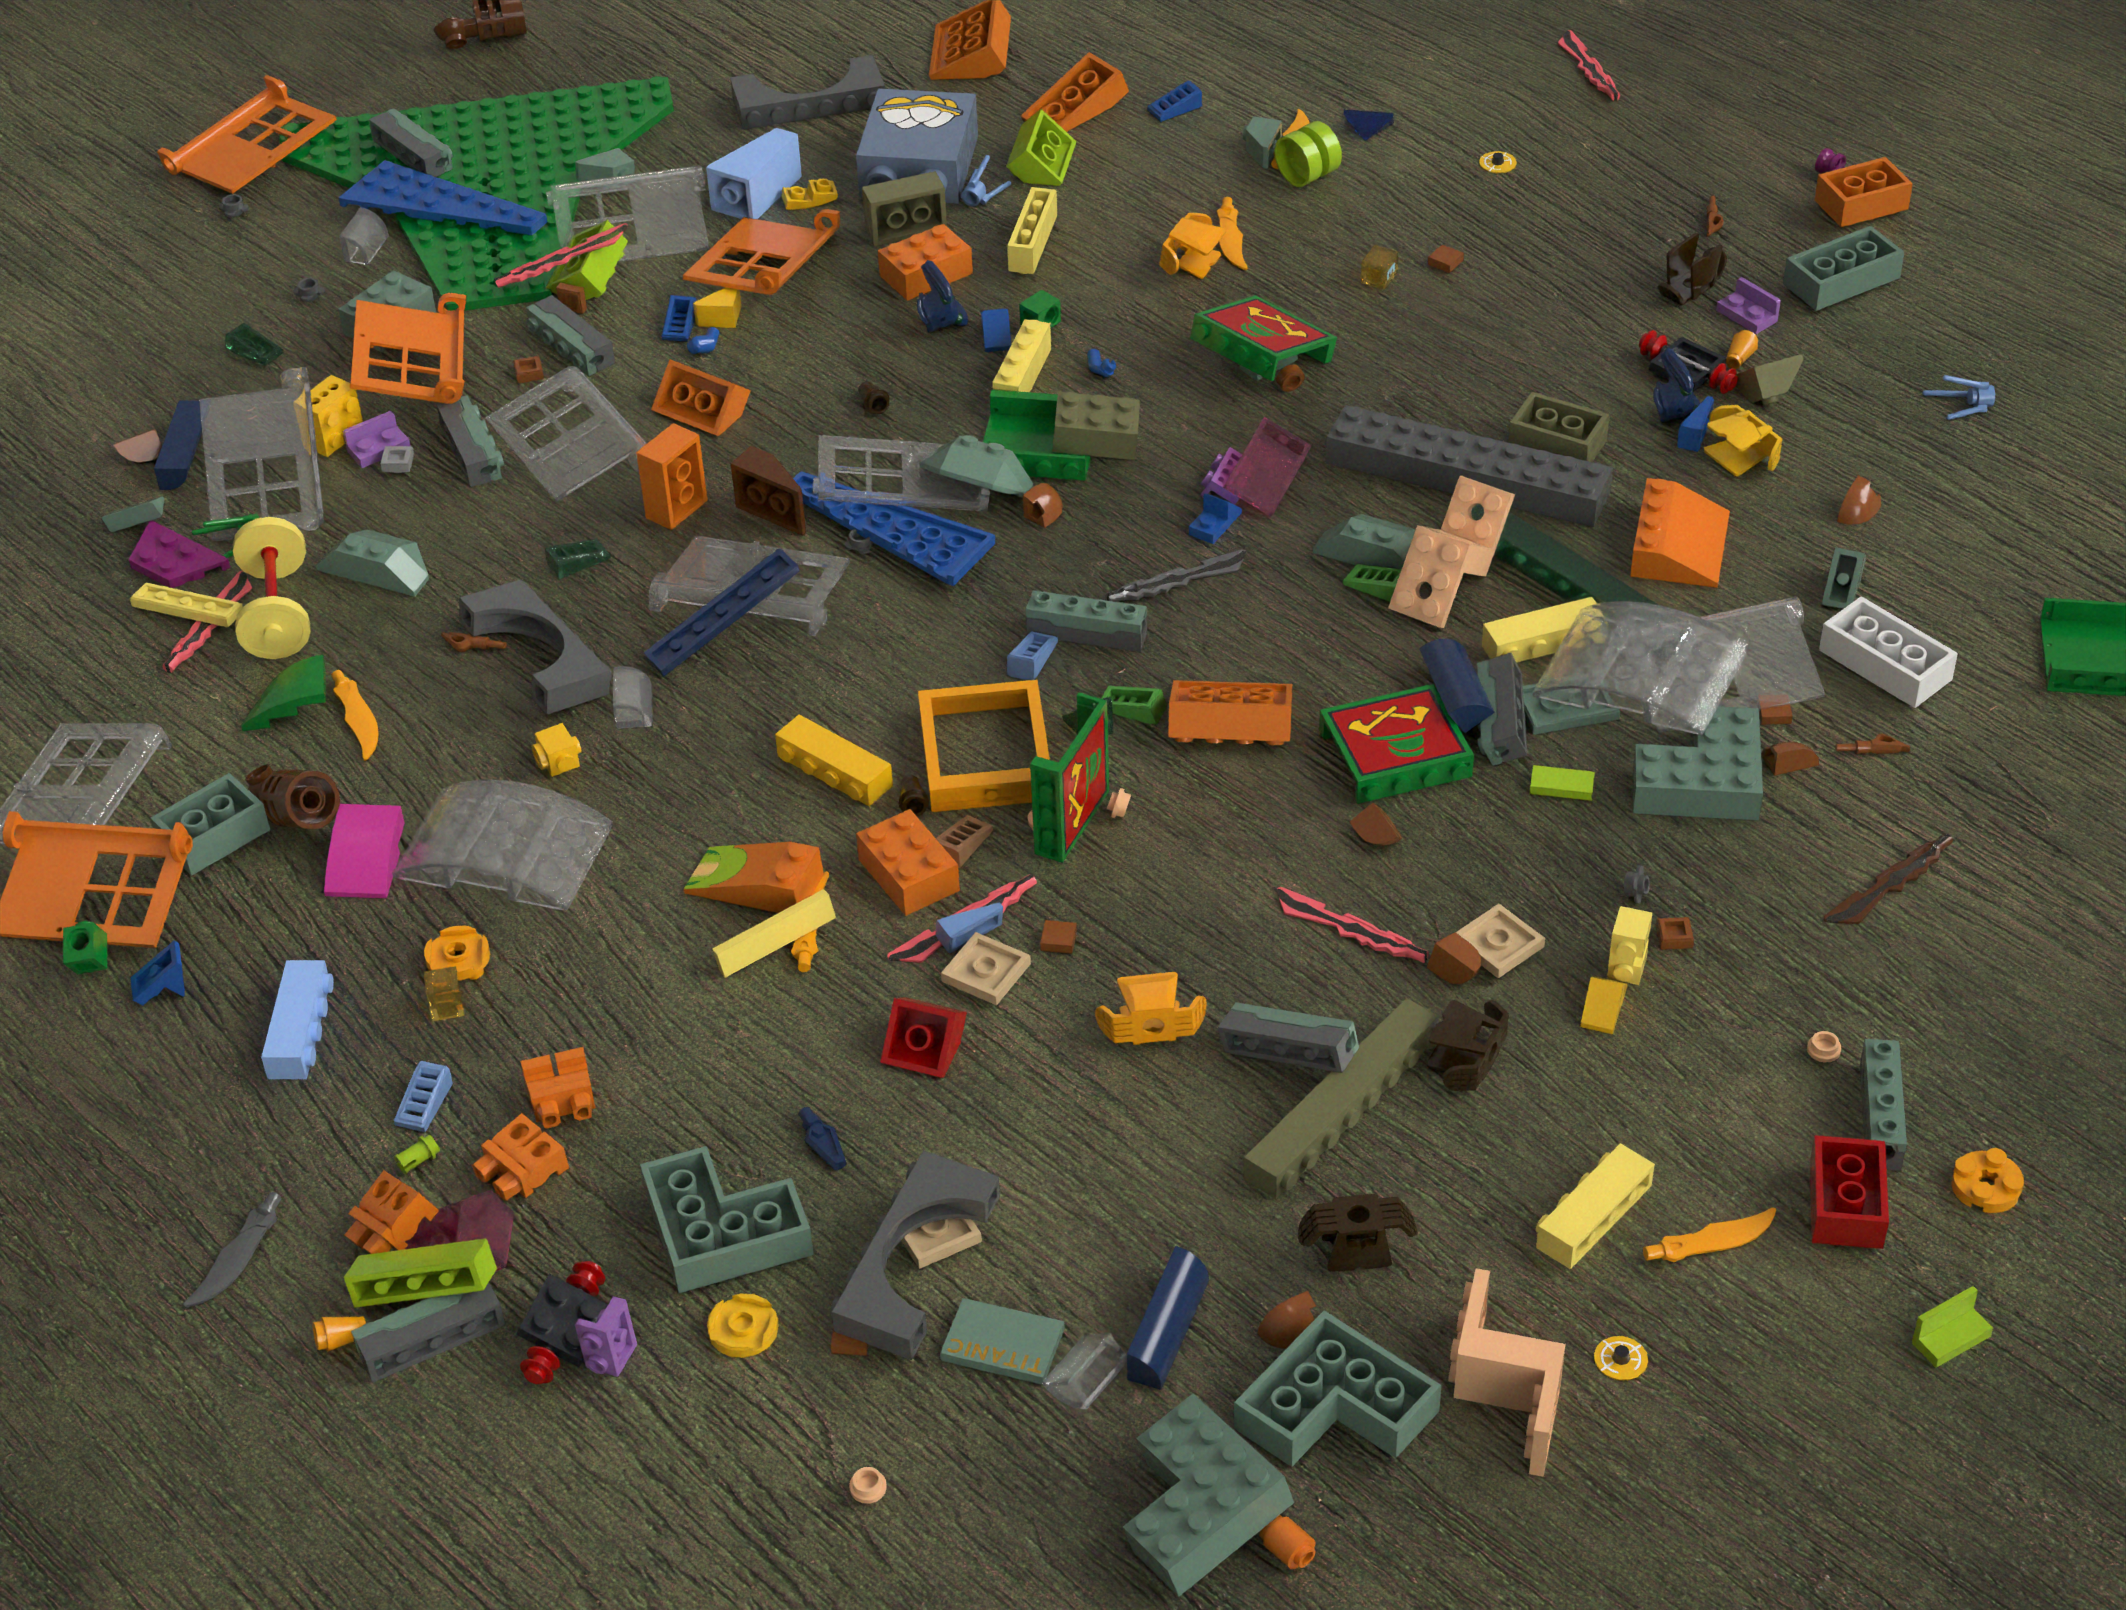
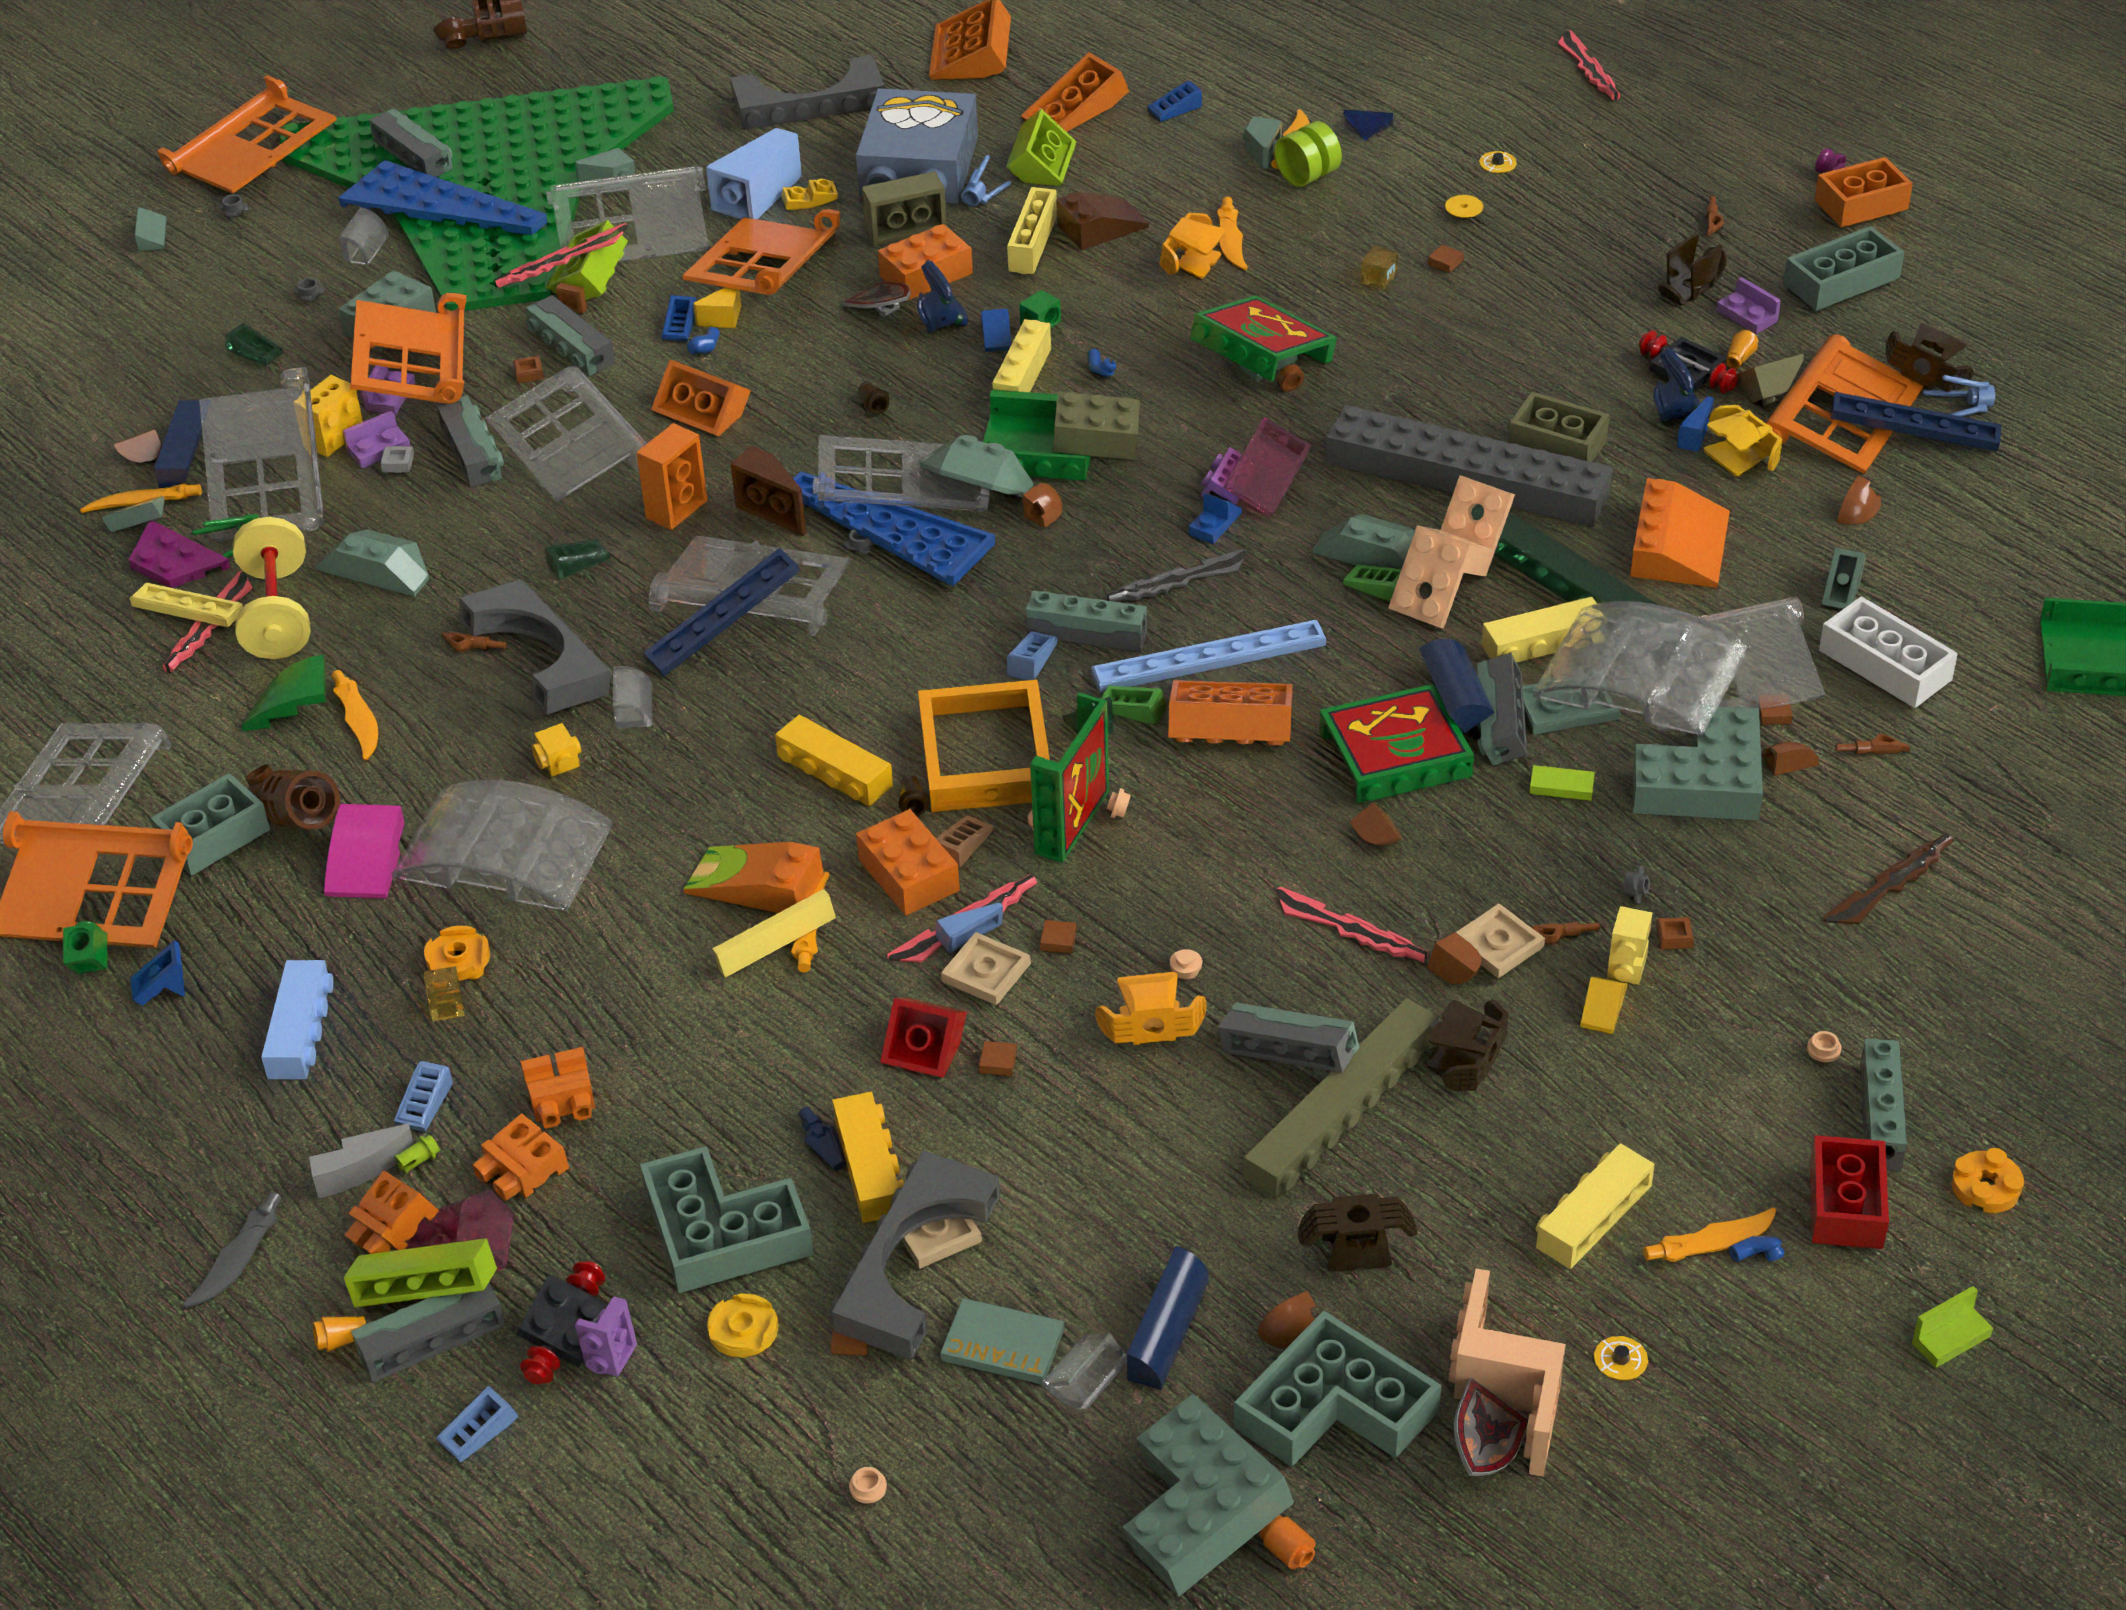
none -> light orange sword [80,484,202,513]
none -> sand green slope [135,208,167,251]
none -> light grey slope [309,1123,414,1199]
none -> medium lavender bracket [360,358,416,415]
none -> medium blue slope [436,1386,519,1462]
none -> yellow brick [832,1091,904,1223]
none -> shield [842,281,911,317]
none -> dark orange tile [979,1041,1017,1076]
none -> reddish brown slope [1056,192,1149,250]
none -> light blue tile [1091,620,1326,693]
none -> light nougat plate [1170,949,1202,979]
none -> yellow piece [1445,195,1483,218]
none -> shield [1454,1378,1528,1476]
none -> dark orange hand [1531,921,1600,945]
none -> blue arm [1729,1236,1785,1262]
none -> orange door [1766,334,1924,474]
none -> dark blue plate [1831,392,2001,451]
none -> dark brown piece [1885,324,1974,392]

